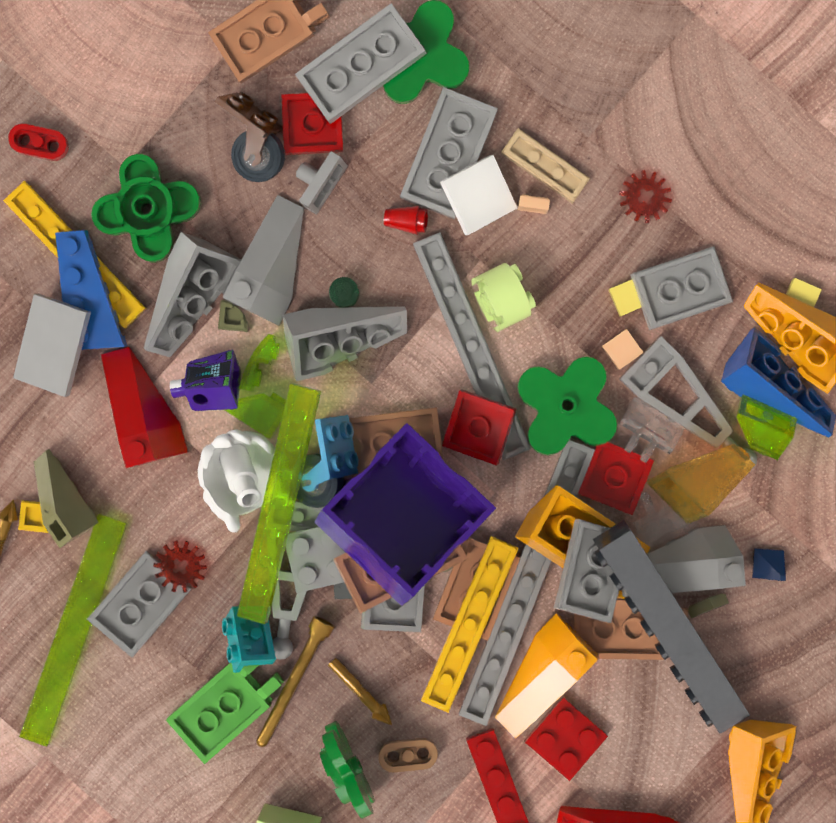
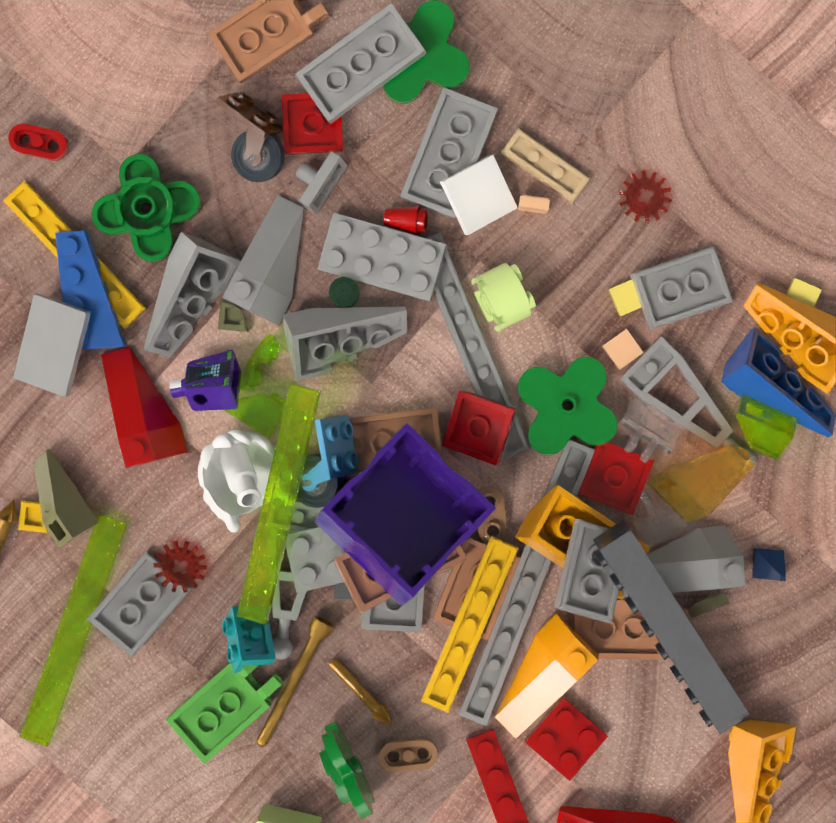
none -> light grey plate [317,213,447,302]
none -> medium nougat plate [477,487,507,544]

